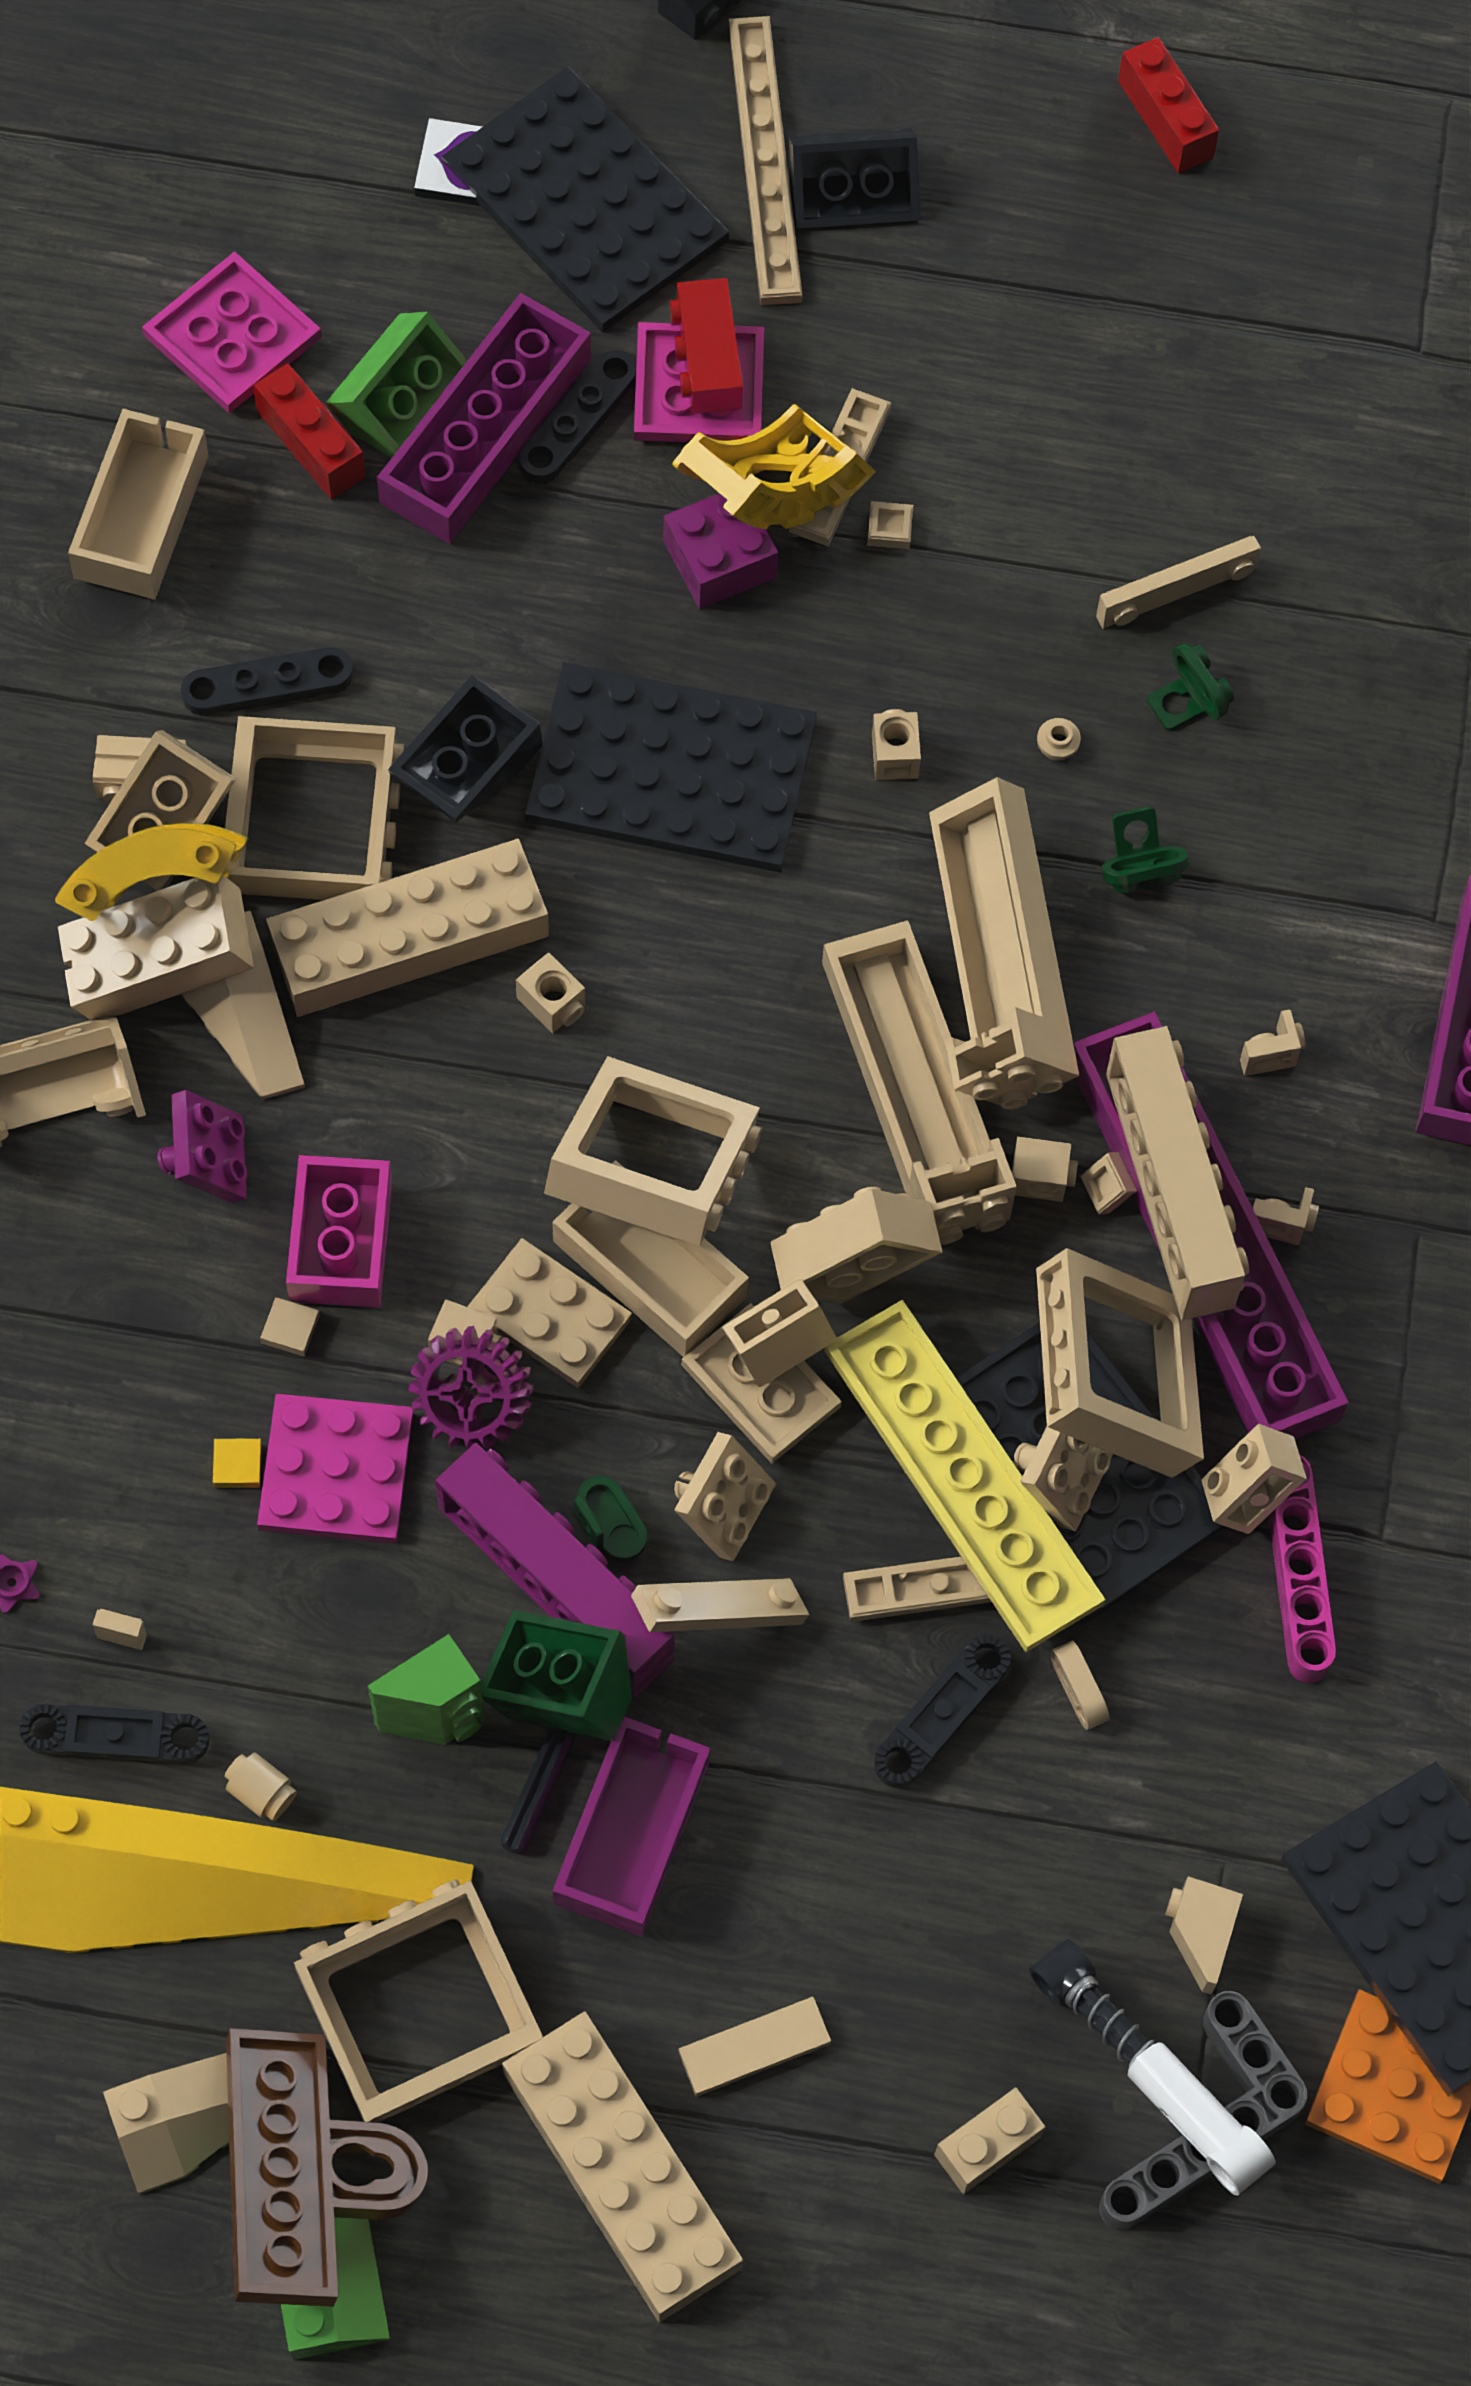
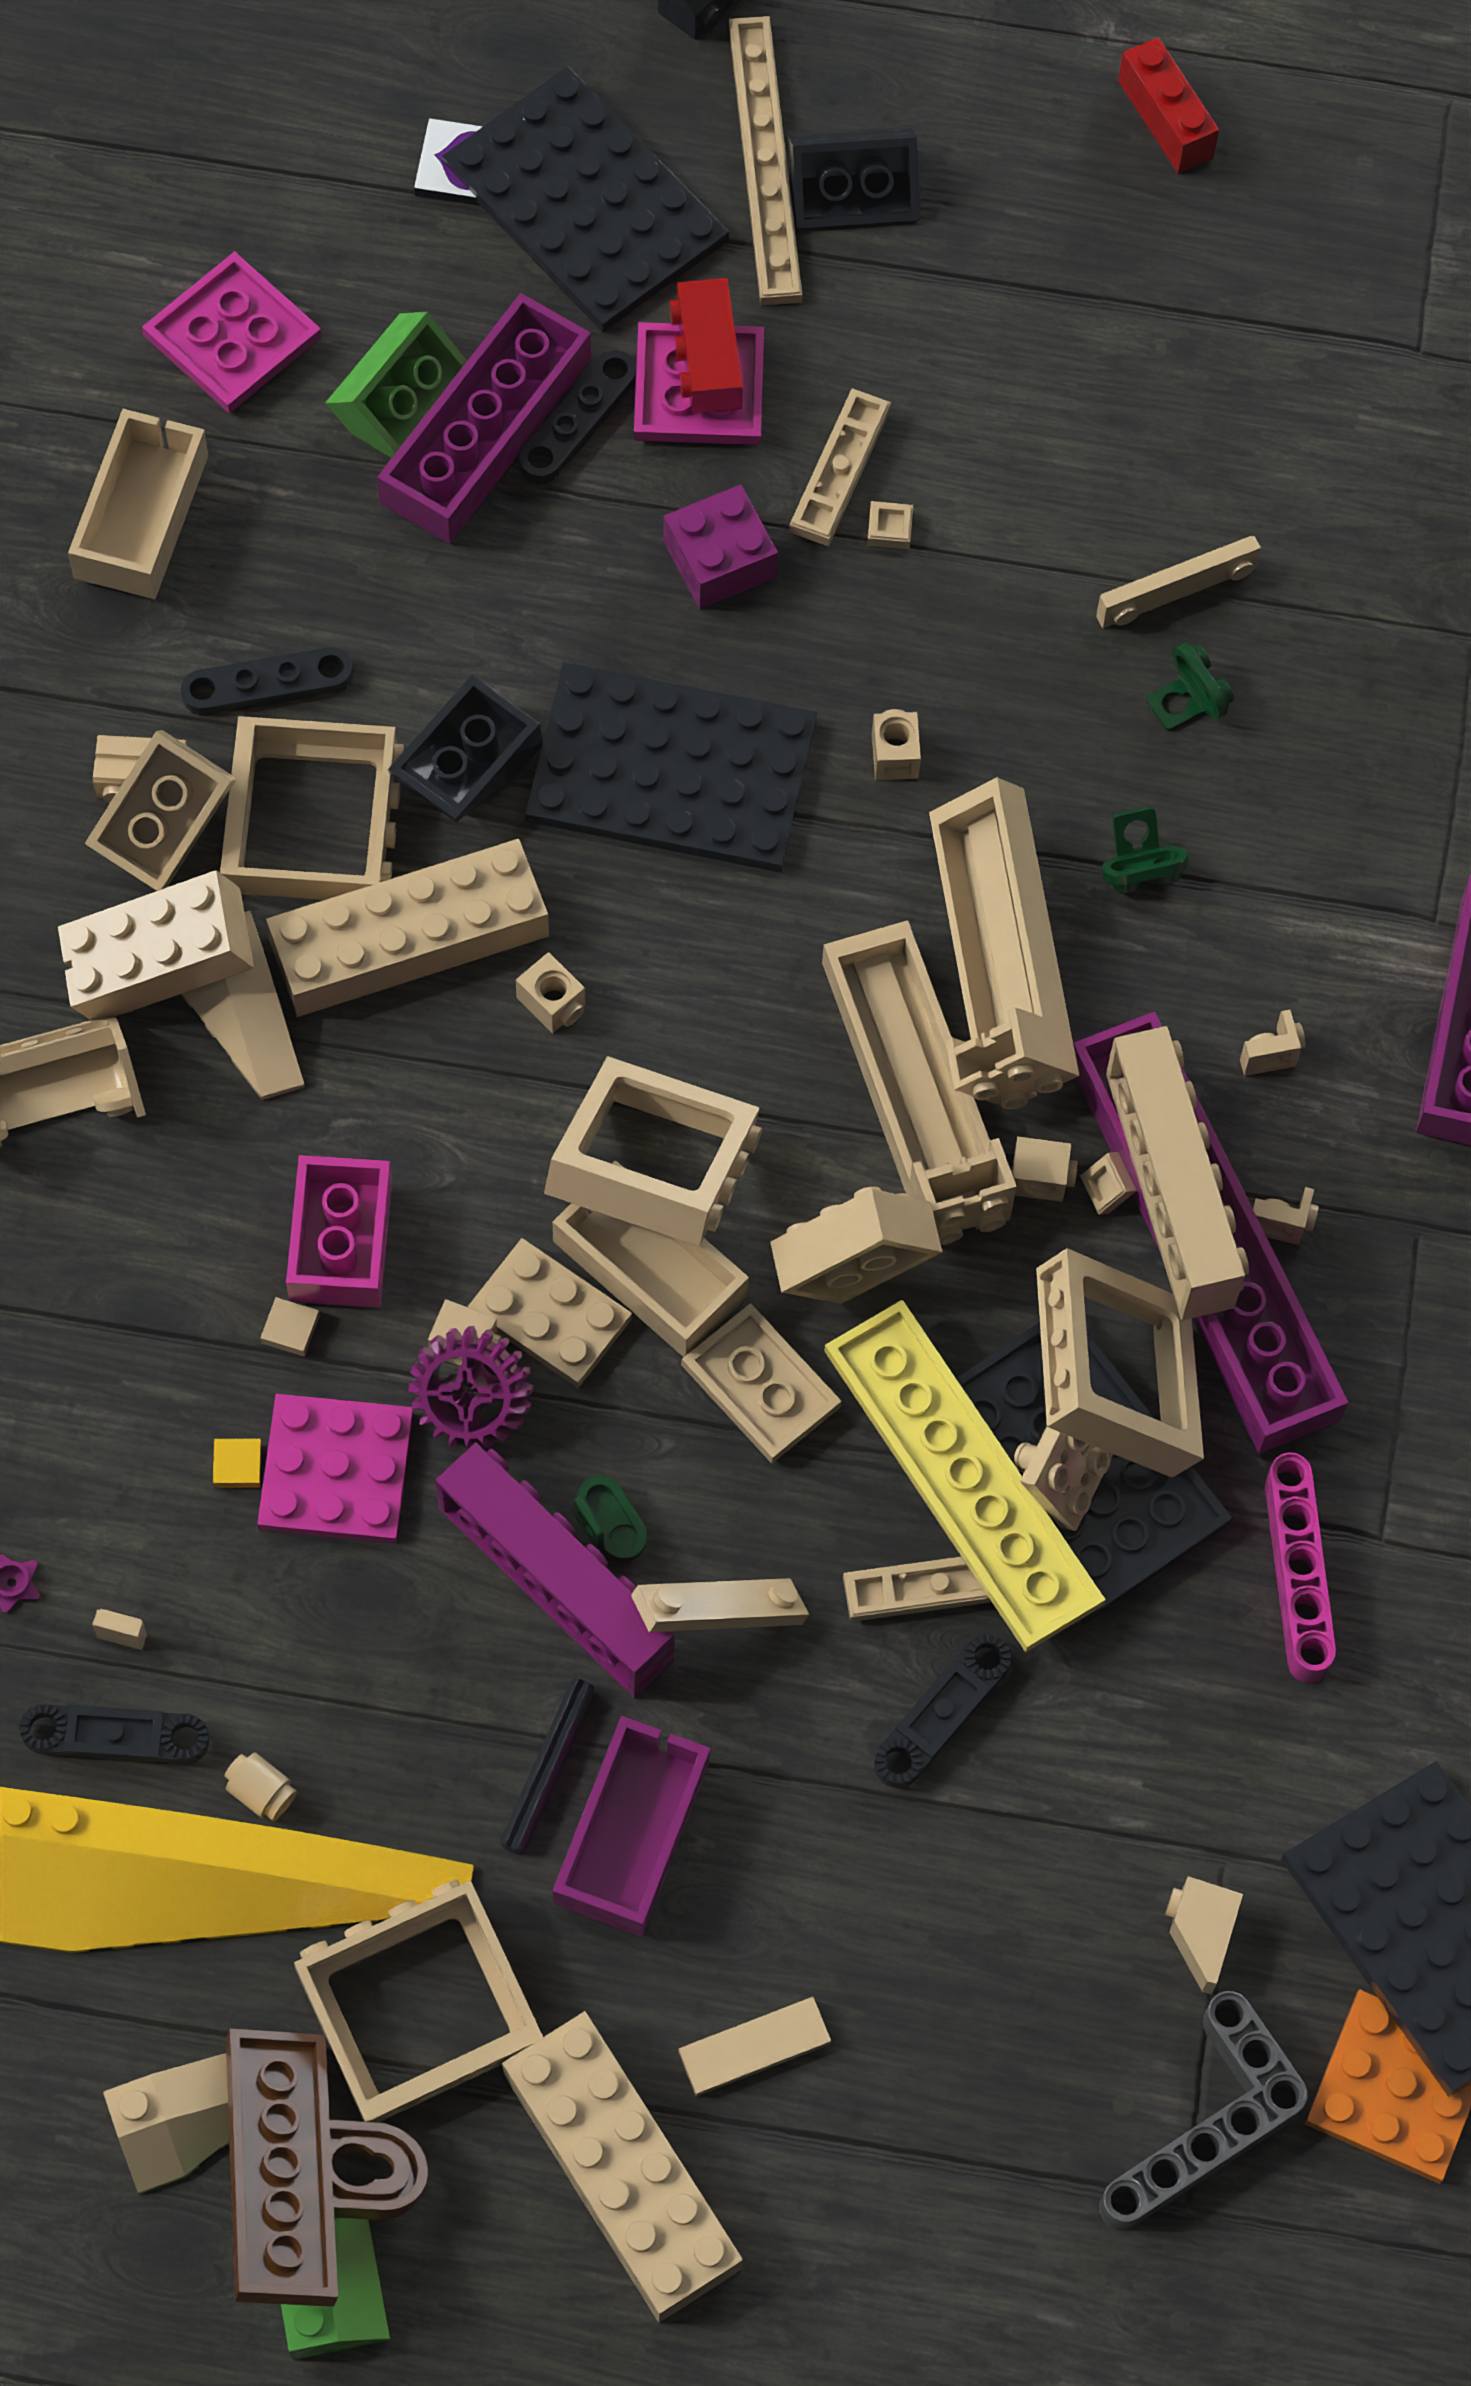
yellow fence [55,823,249,921] -> none
magenta plate [157,1090,247,1203] -> none
red brick [253,363,365,500] -> none
bright green slope [368,1634,484,1745] -> none
dark green slope [481,1610,632,1741] -> none
yellow fence [672,404,876,529] -> none
tan plate [674,1432,776,1561] -> none
tan brick [722,1278,838,1388] -> none
tan brick [934,2087,1045,2195] -> none
white piece [1029,1939,1276,2196] -> none
tan plate [1037,718,1081,761] -> none
tan beam [1050,1640,1109,1730] -> none
tan brick [1201,1424,1307,1534] -> none

